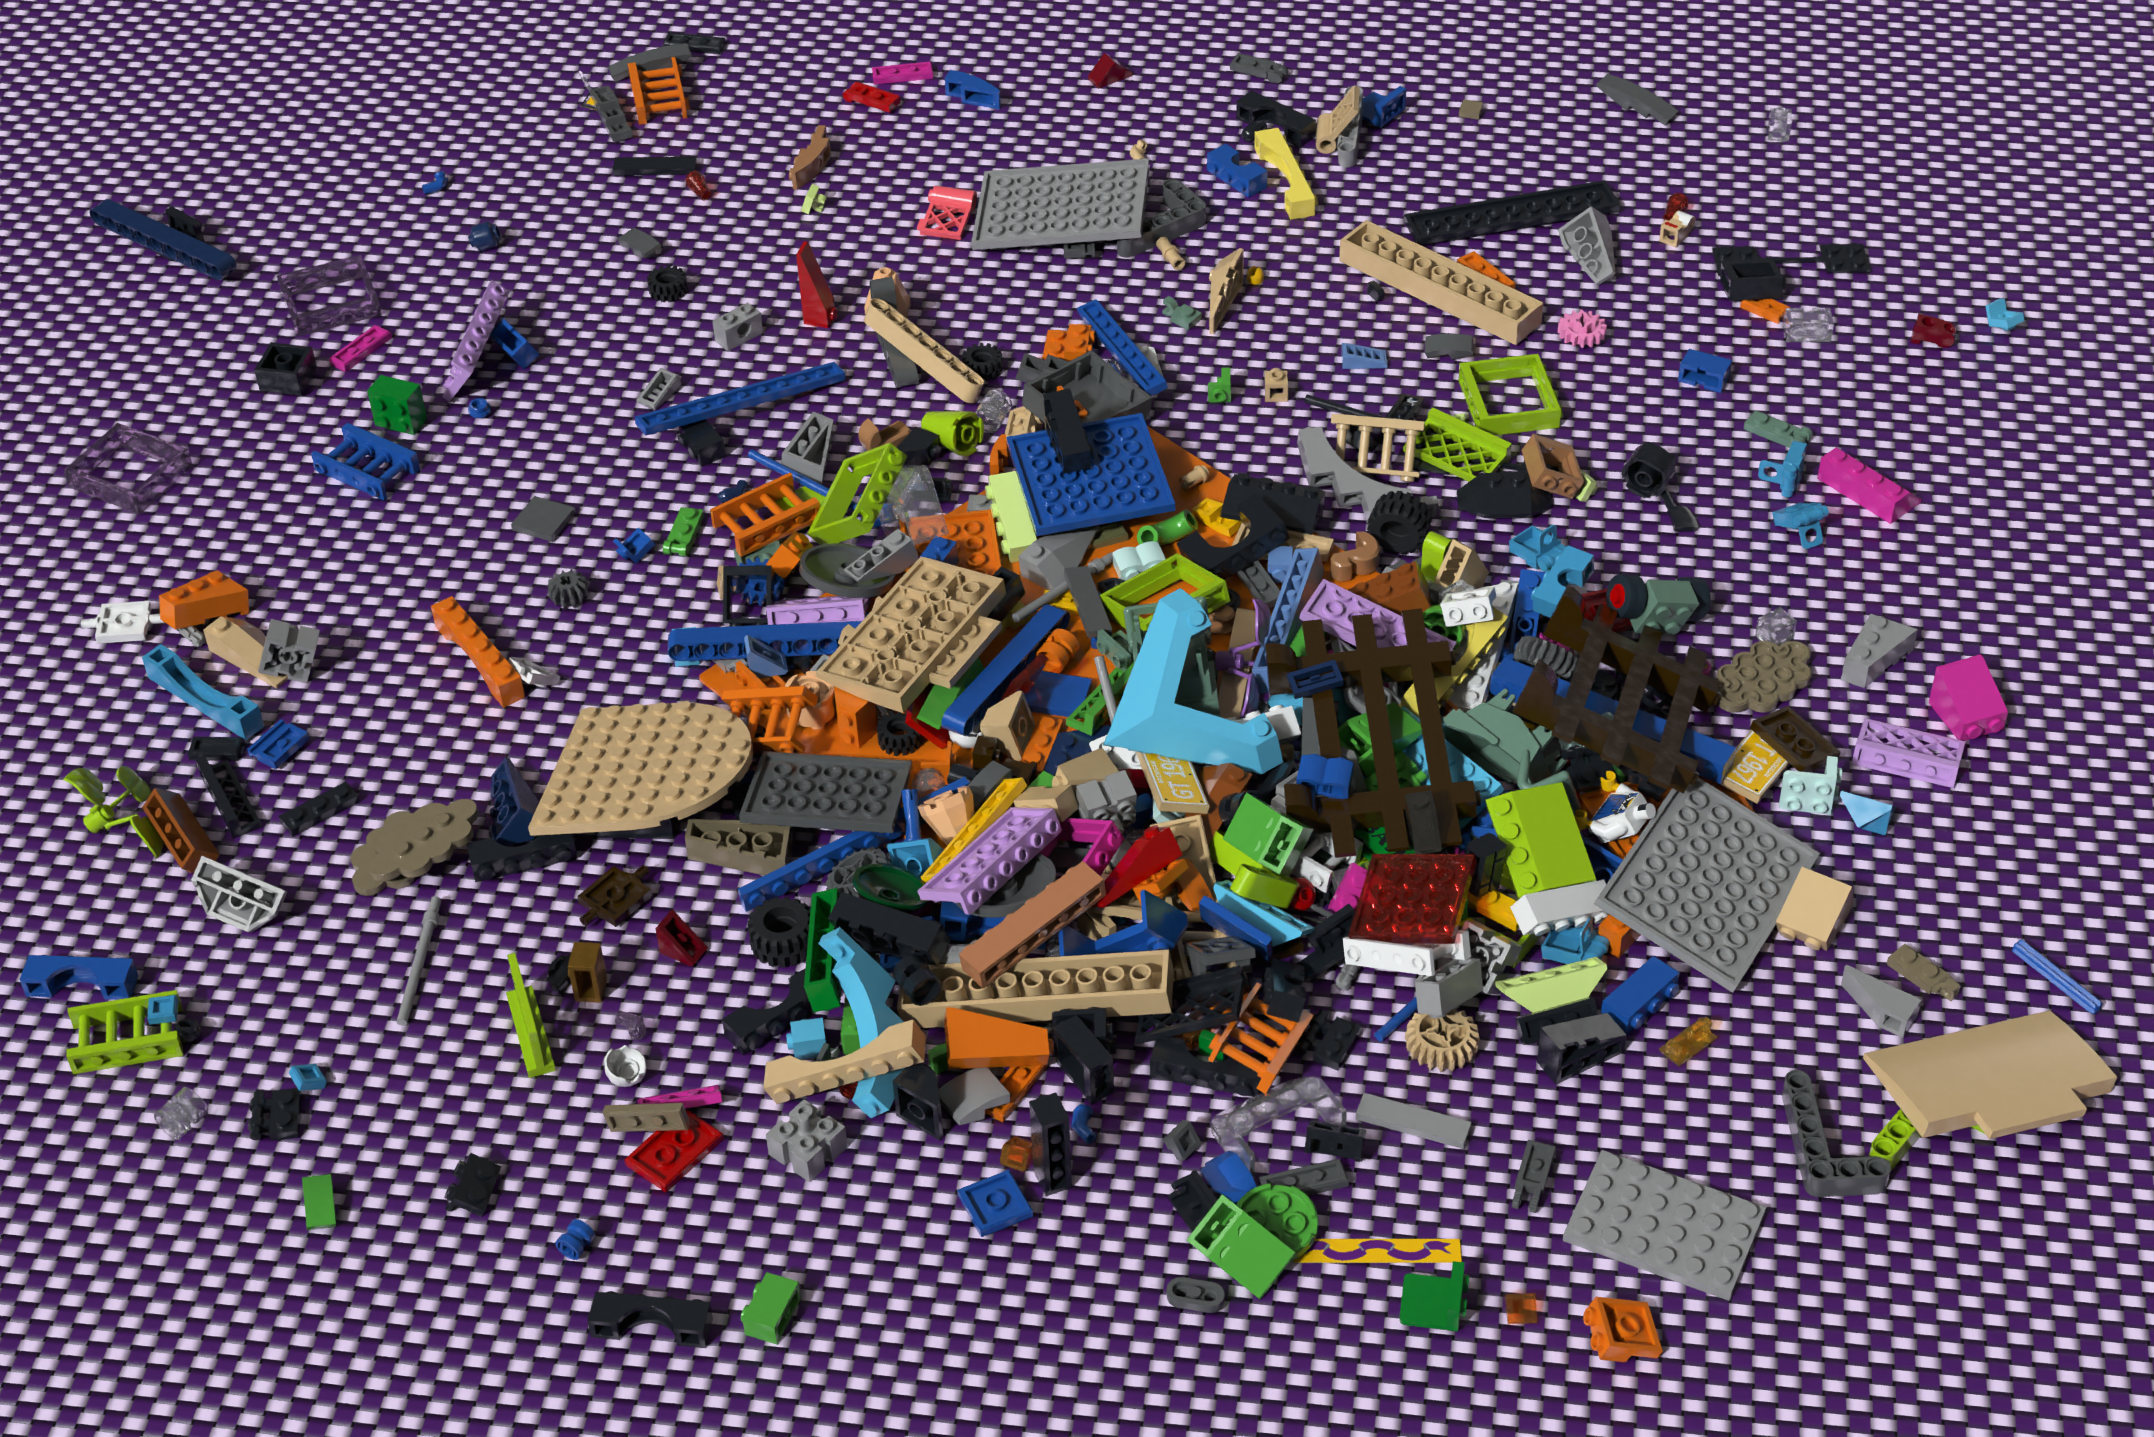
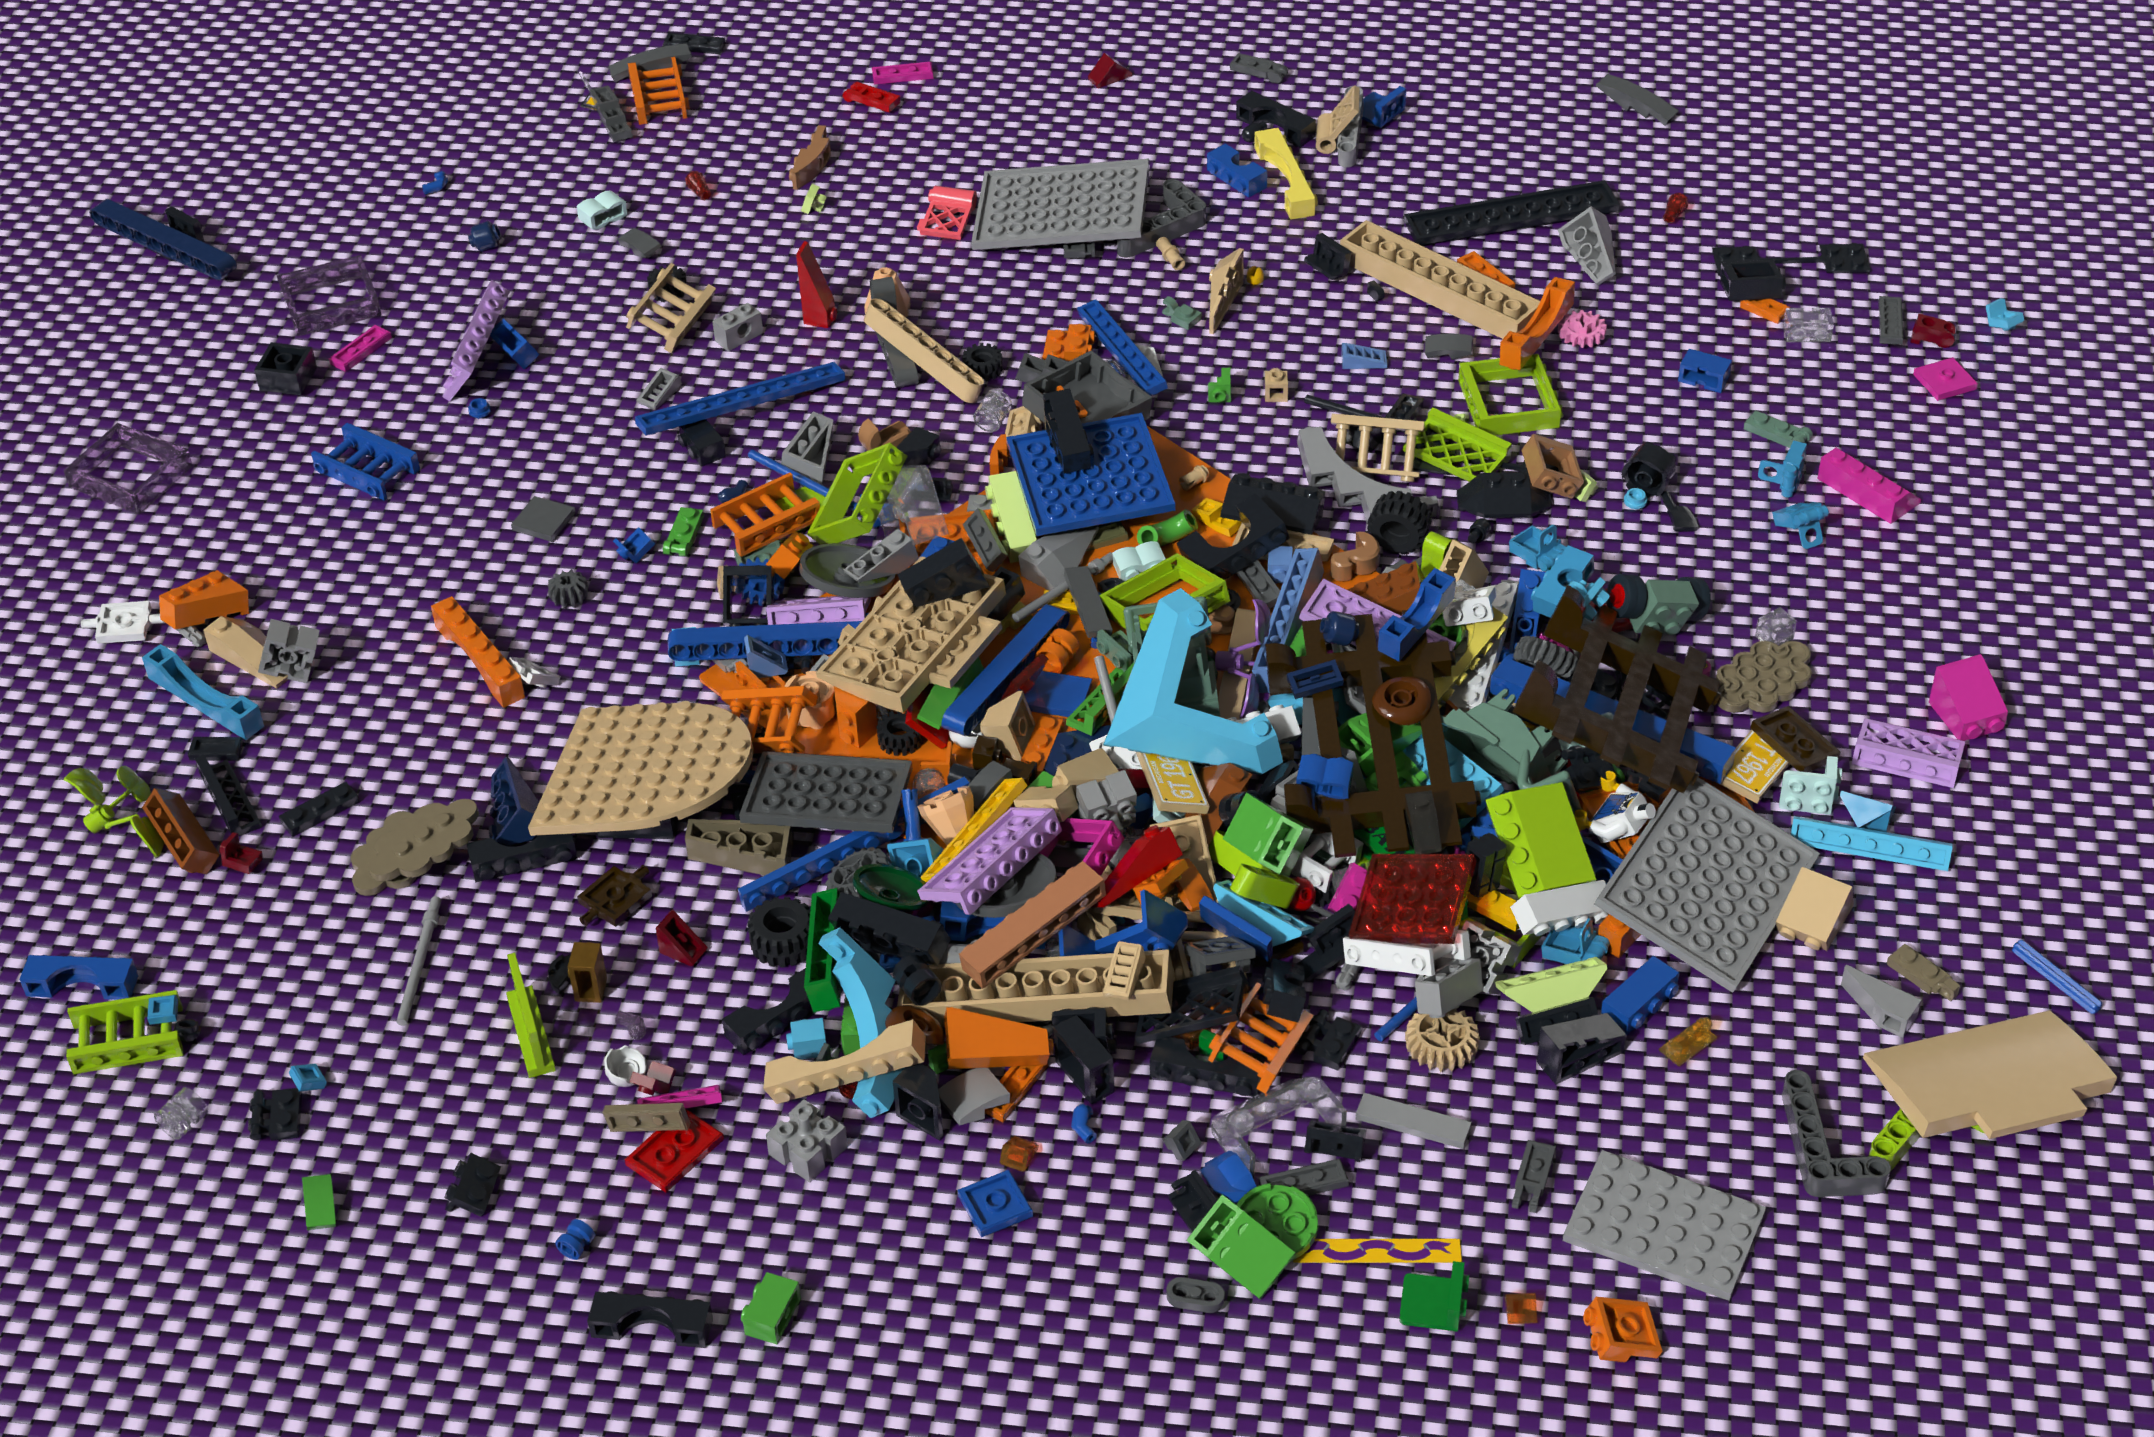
light grey wedge [191,856,287,933] -> none
blue plate [247,719,310,769] -> none
green brick [367,375,427,435] -> none
black tile [613,156,697,176] -> none
lime cone [921,411,984,457] -> none
blue slope [945,70,1001,110] -> none
black brick [1029,1092,1072,1196] -> none
tan arm [1130,140,1148,160] -> none
dark tan tile [1459,99,1483,120] -> none
tan leg [1659,210,1696,248] -> none
clear brick [1767,107,1792,141] -> none
light grey wedge [1841,614,1918,688] -> none
none -> dark red bracket [219,832,263,874]
none -> light aqua brick [577,191,627,230]
none -> tan fence [626,263,716,353]
none -> bracket [629,1061,676,1096]
none -> reddish brown hat [885,1005,945,1045]
none -> black wedge [897,538,990,607]
none -> dark grey plate [963,508,1008,572]
none -> tan slope [1103,941,1146,1000]
none -> black bracket [1304,233,1352,280]
none -> dark blue head [1320,611,1359,646]
none -> reddish brown hat [1372,676,1431,725]
none -> blue arch [1378,568,1456,661]
none -> black cylinder [1468,518,1491,543]
none -> orange arch [1499,277,1575,370]
none -> medium azure hips [1569,577,1610,621]
none -> medium azure plate [1624,488,1647,509]
none -> medium azure plate [1791,816,1953,871]
none -> dark grey plate [1878,296,1903,345]
none -> dark pink plate [1913,357,1978,401]

